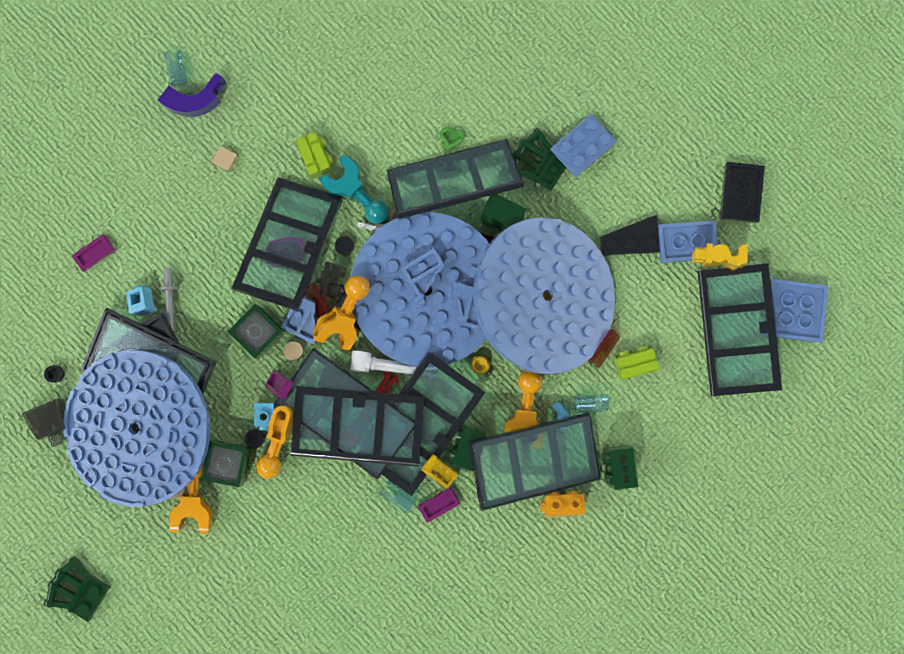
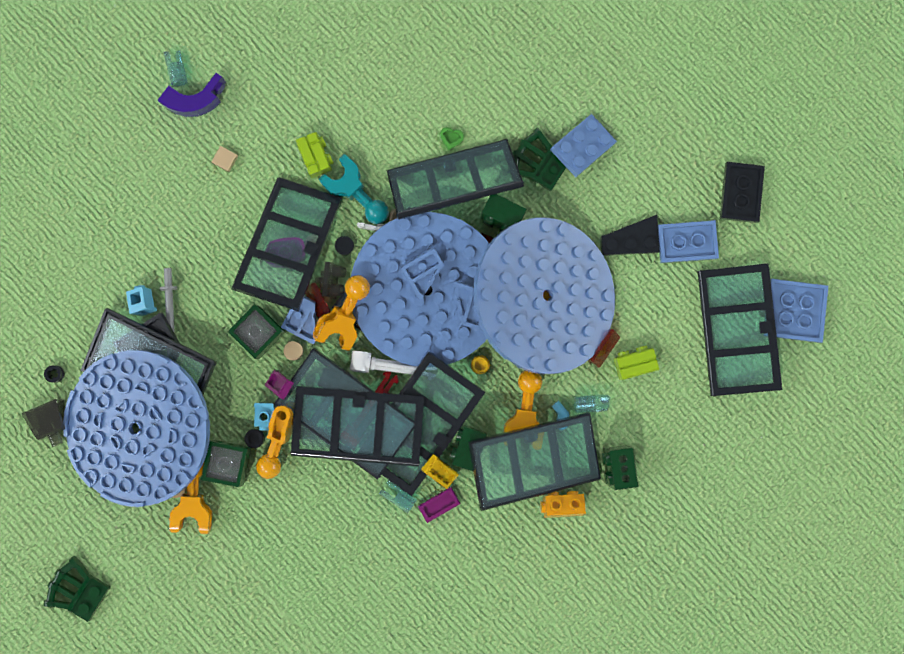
magenta tile [72,234,116,272] -> none
yellow hips [692,243,748,271] -> none

